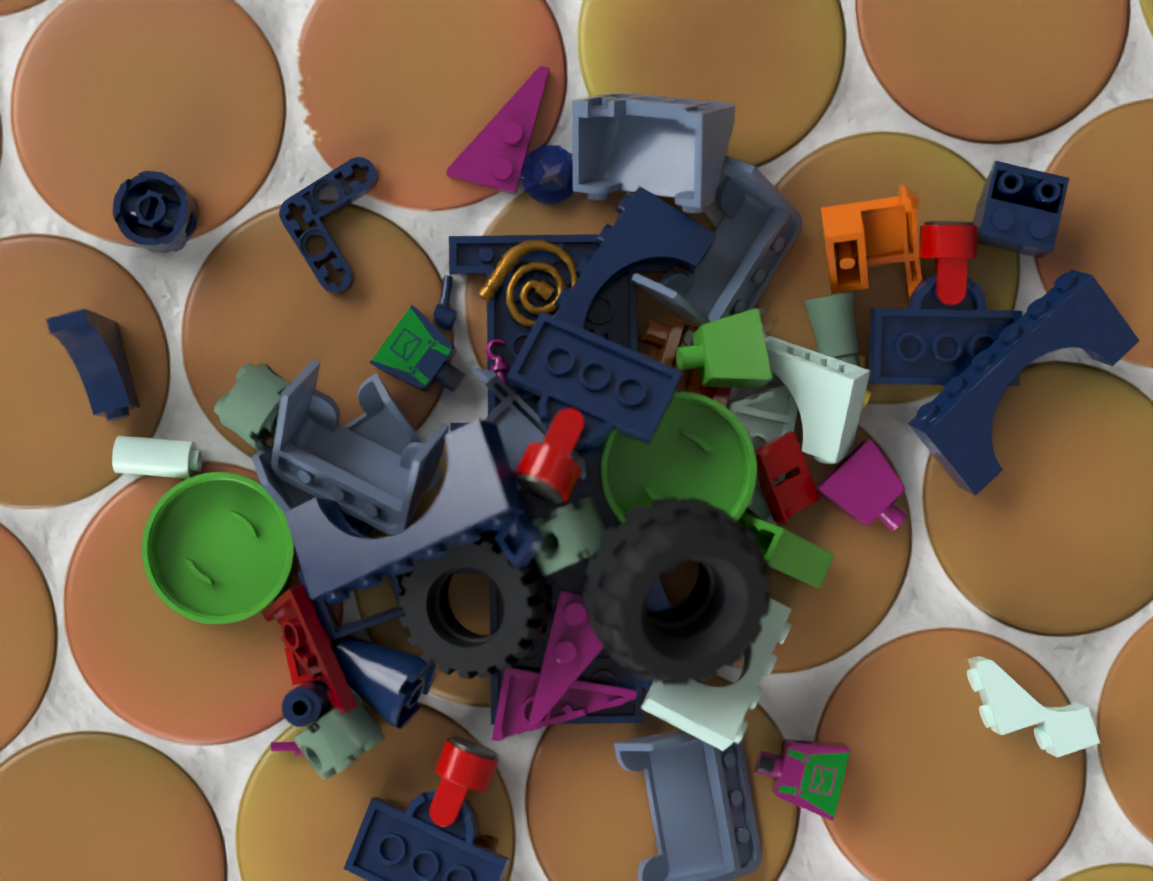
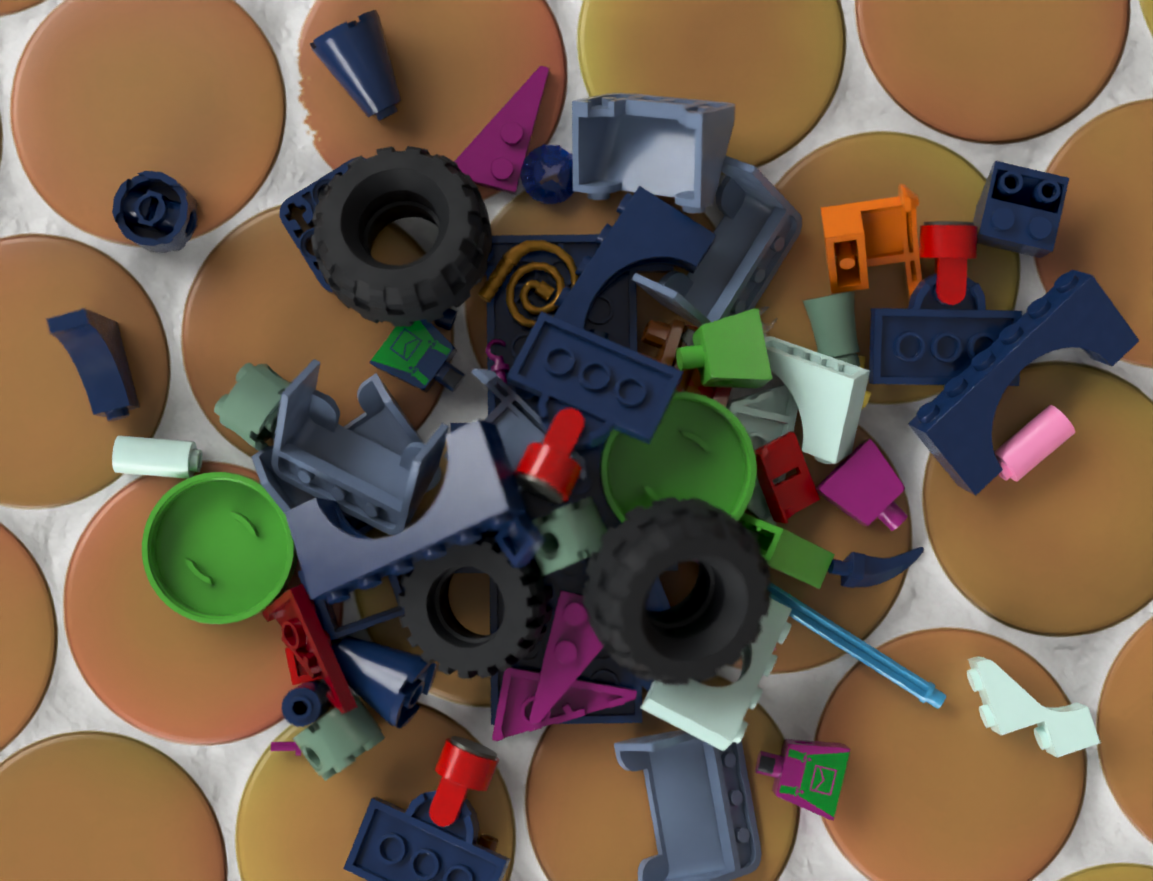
none -> dark blue cone [309,10,401,121]
none -> black tyre [311,146,492,326]
none -> dark azure piece [767,583,946,709]
none -> dark blue bar [827,547,924,588]
none -> bright pink brick [994,405,1075,482]

